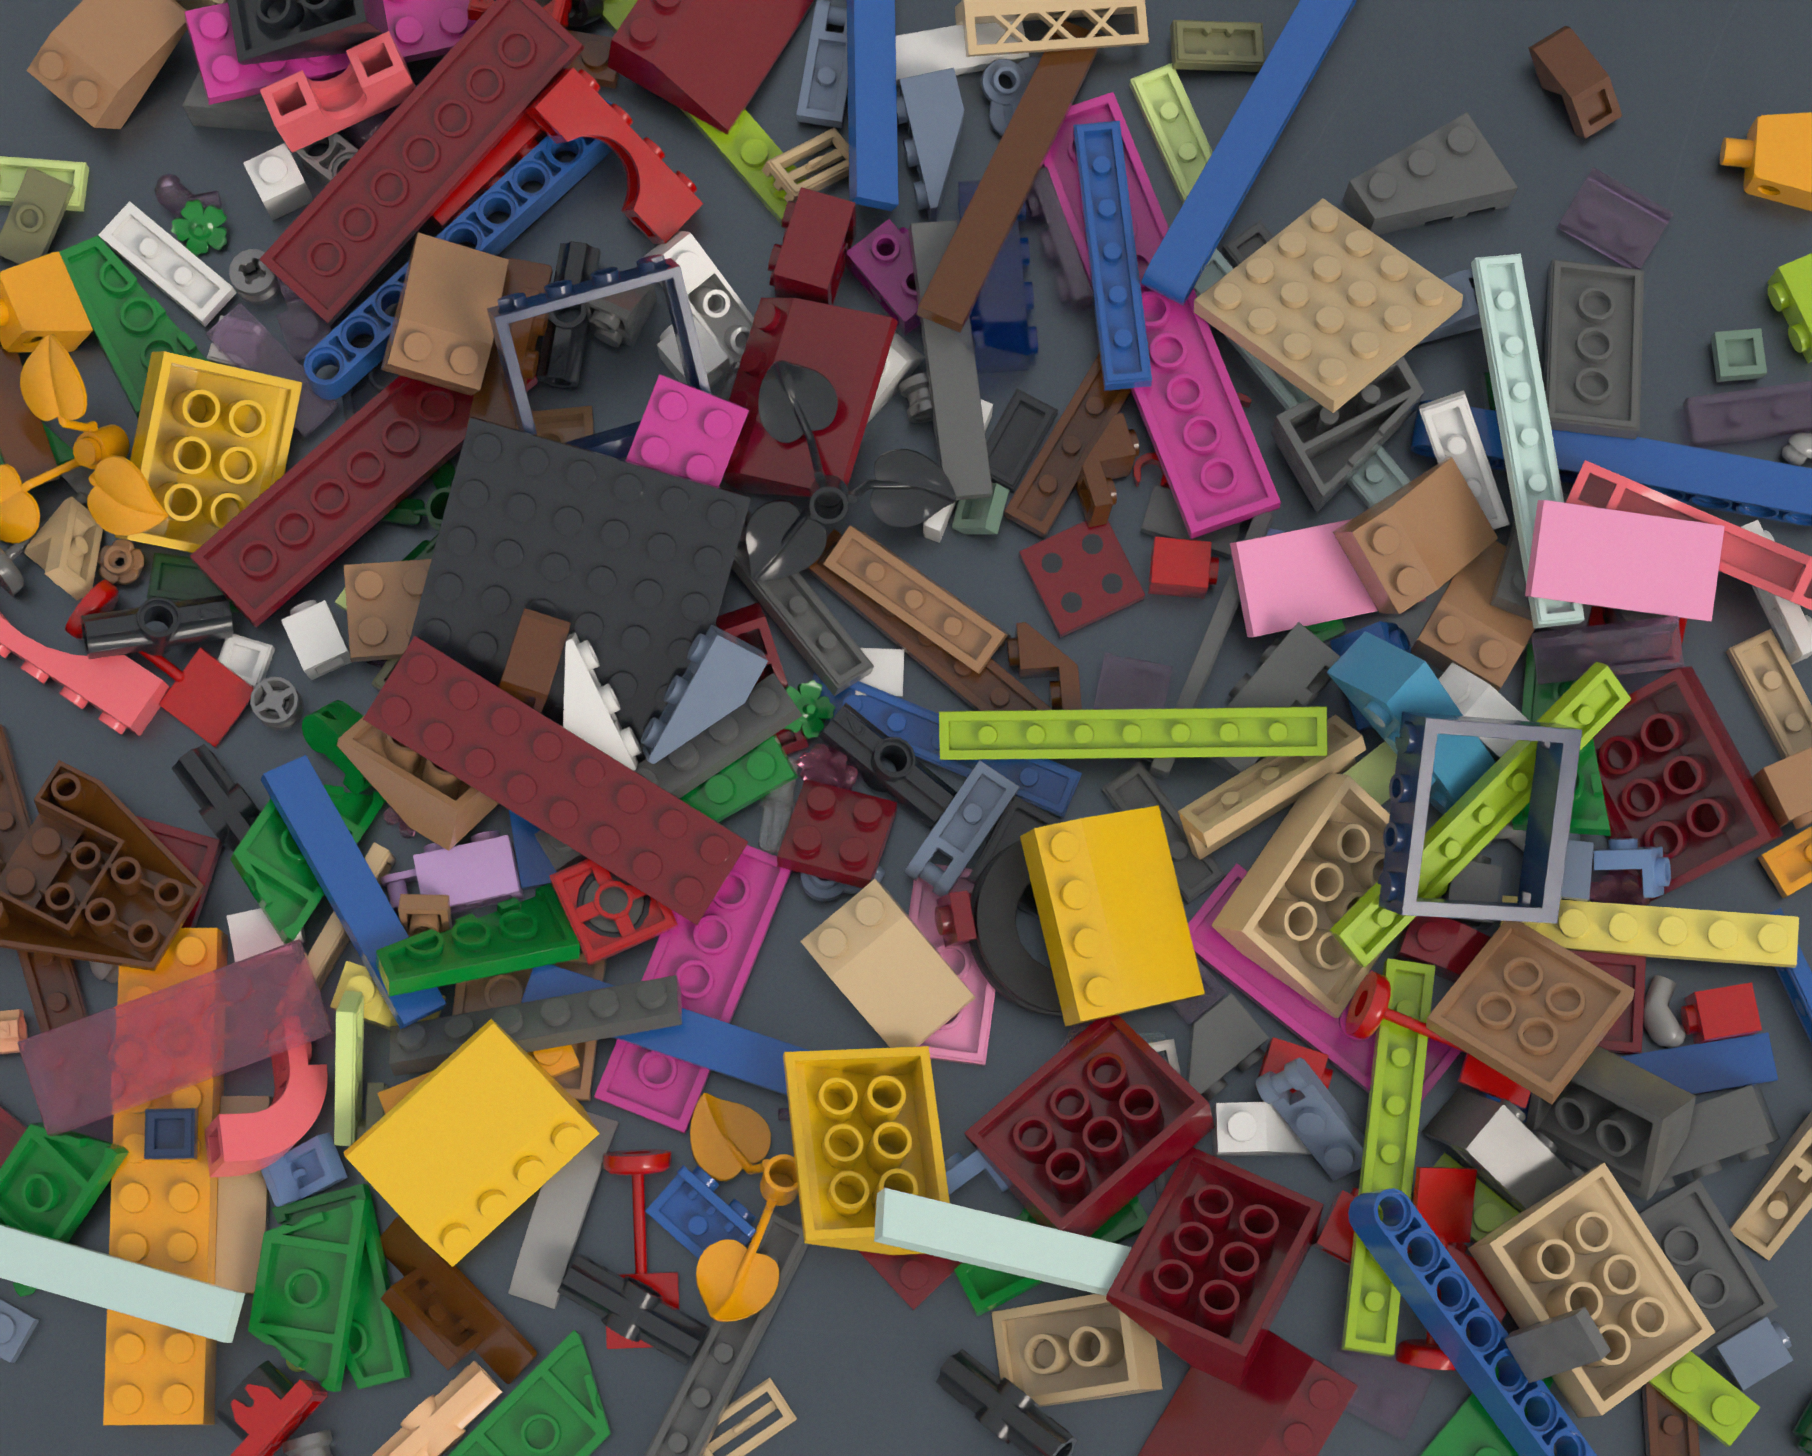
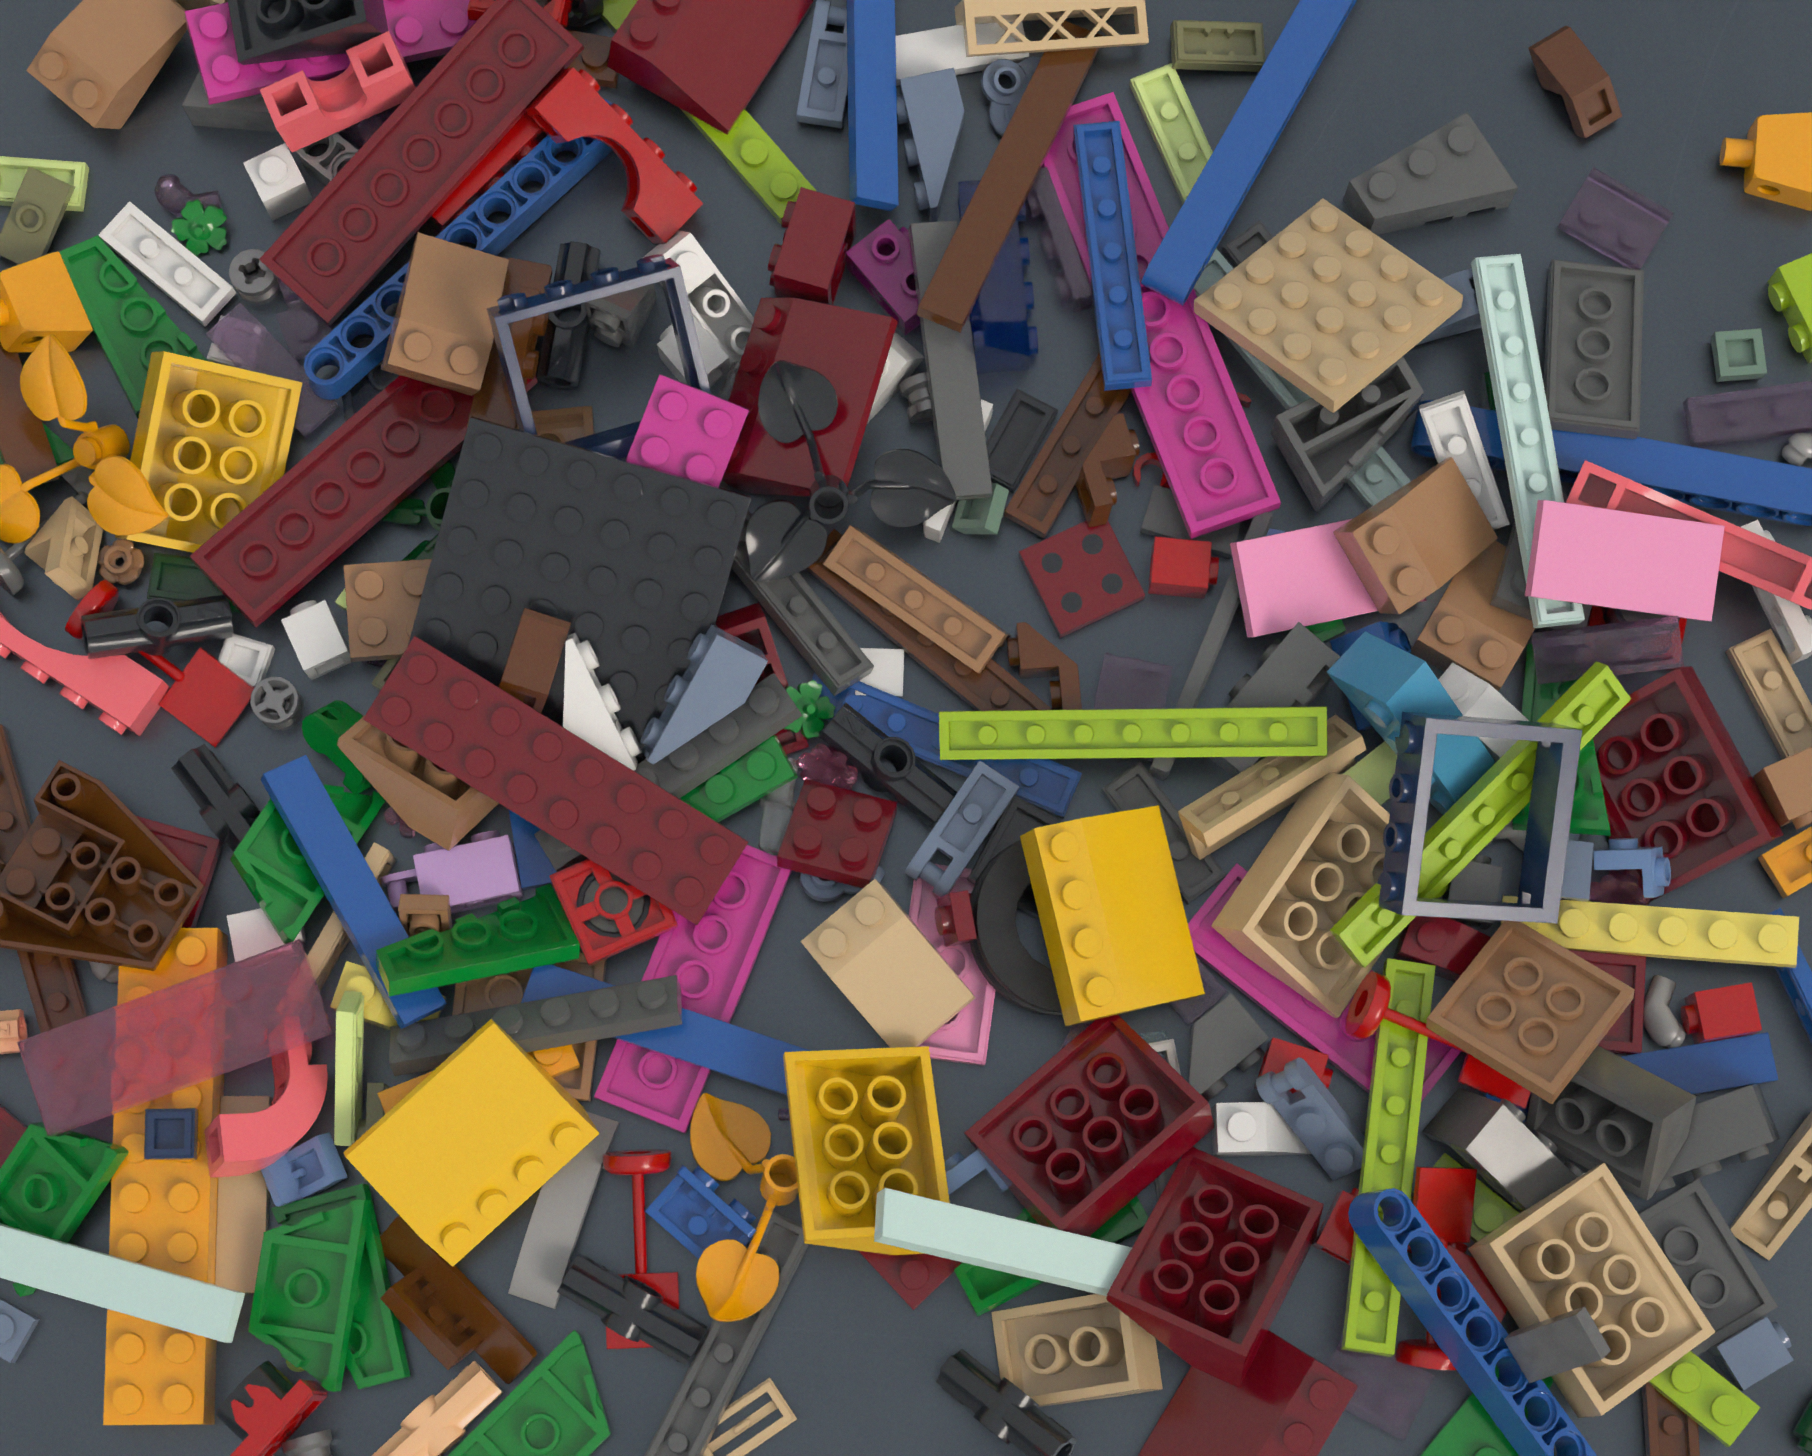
tan tile [762,127,849,203] -> none

